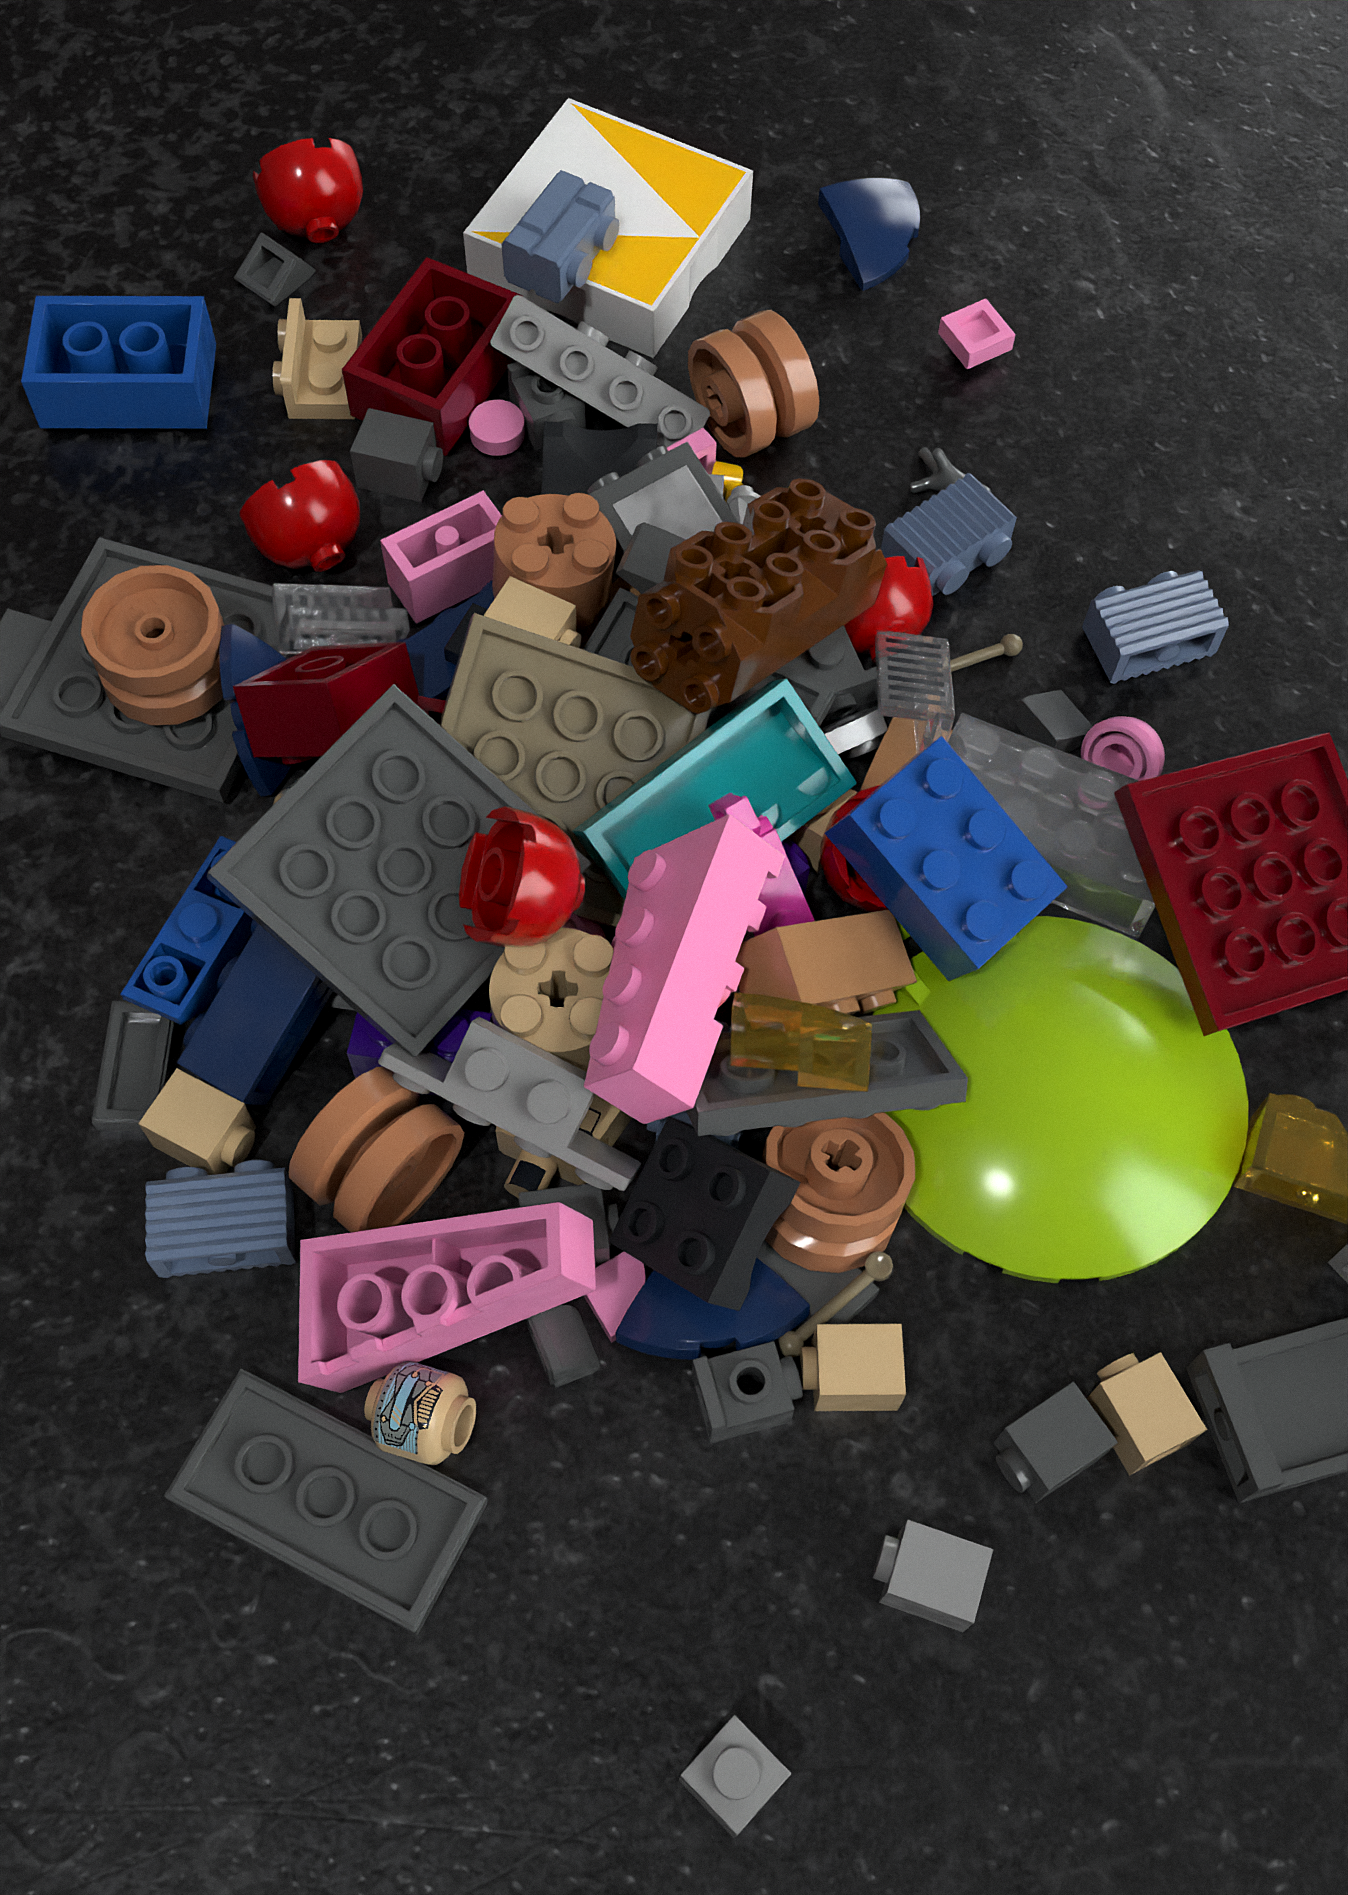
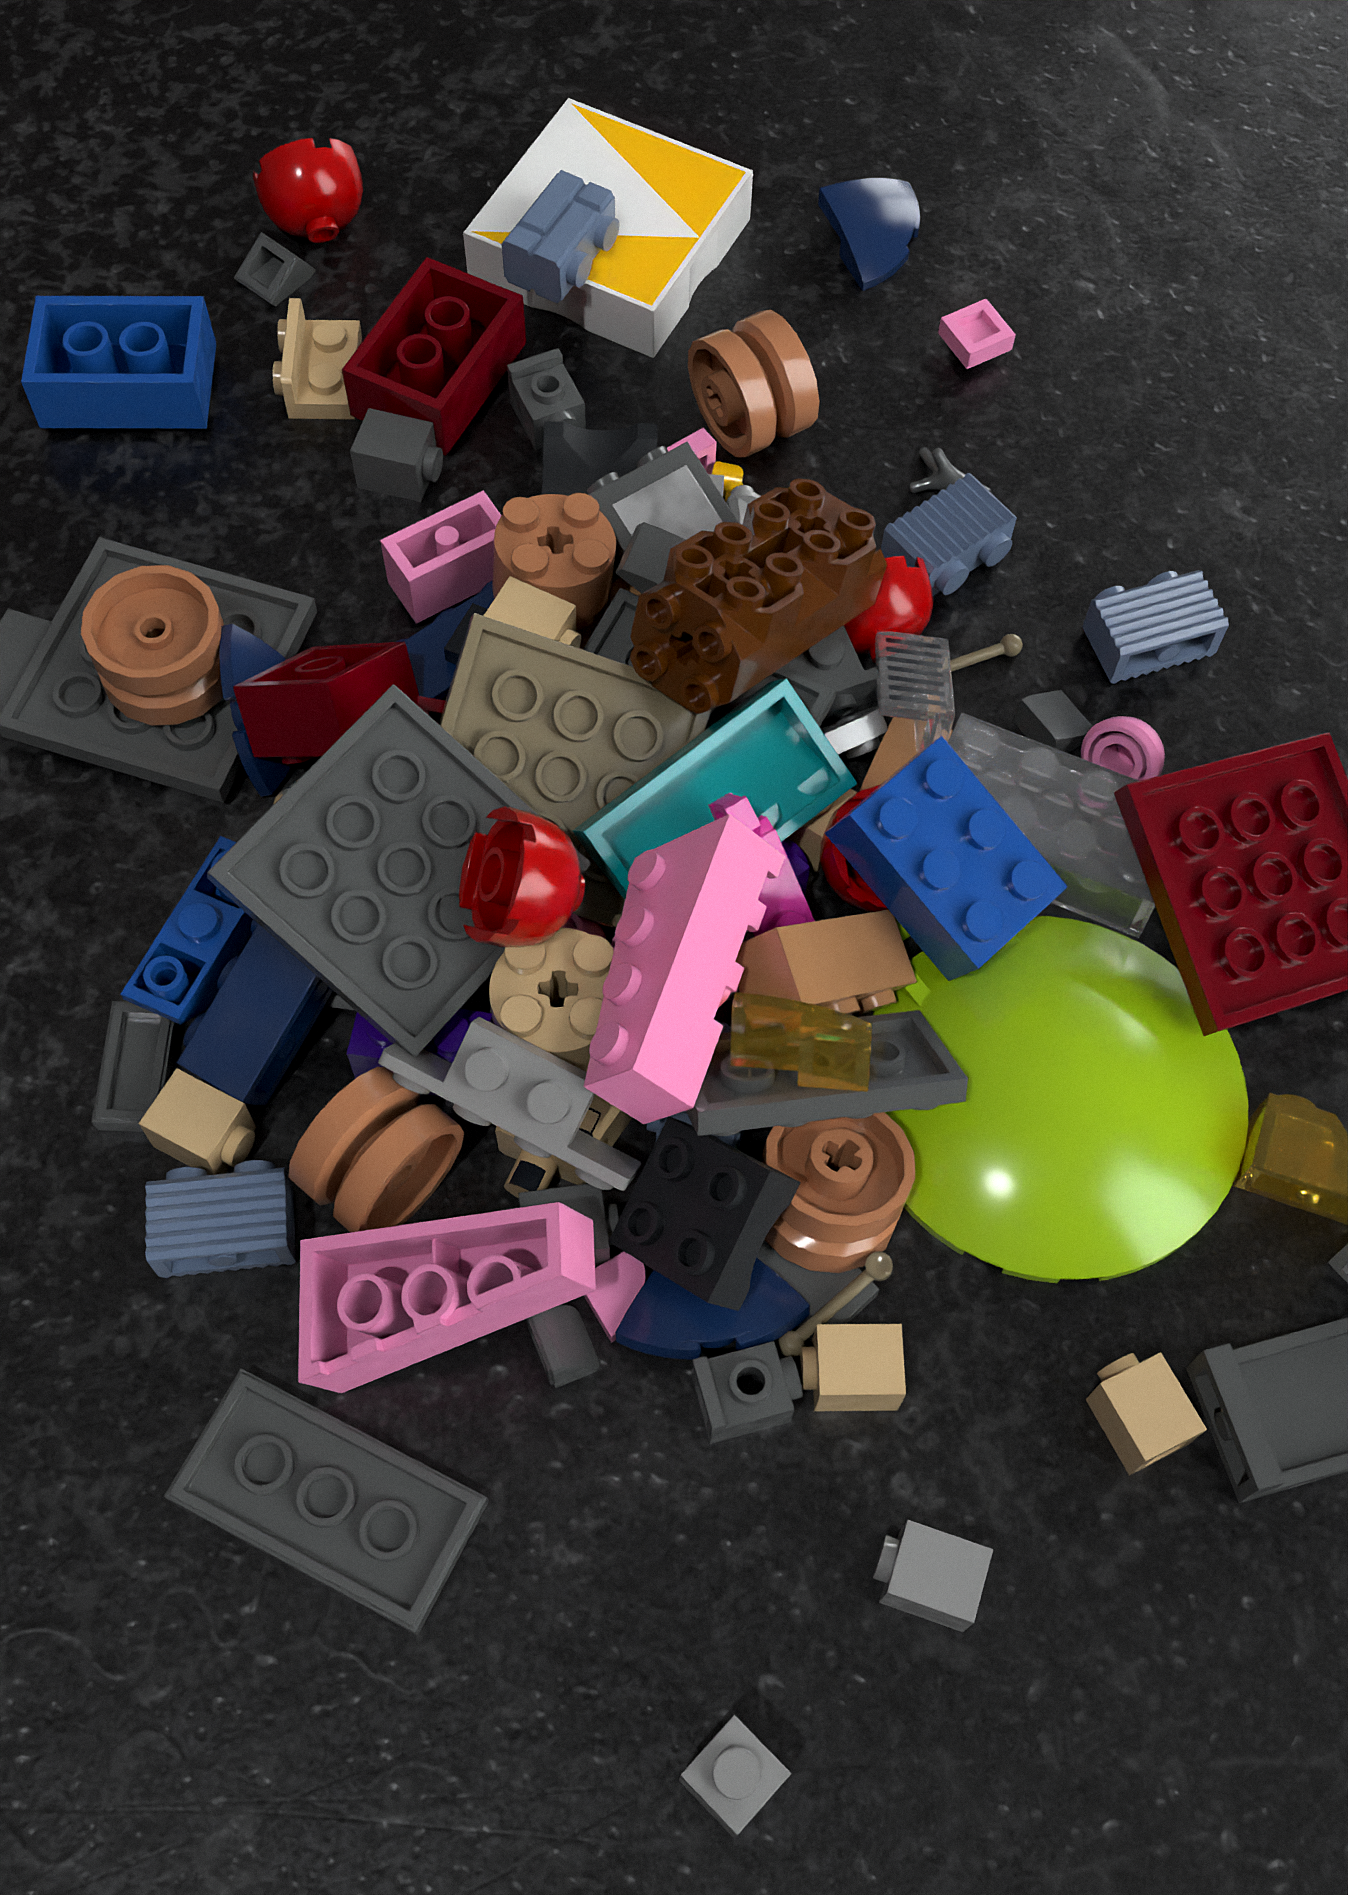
red cylinder [240,460,360,572] -> none
clear panel [272,583,410,654] -> none
head [364,1361,476,1465] -> none
bright pink tile [469,400,525,456] -> none
light grey bracket [491,295,710,448] -> none
dark grey brick [994,1382,1118,1503] -> none

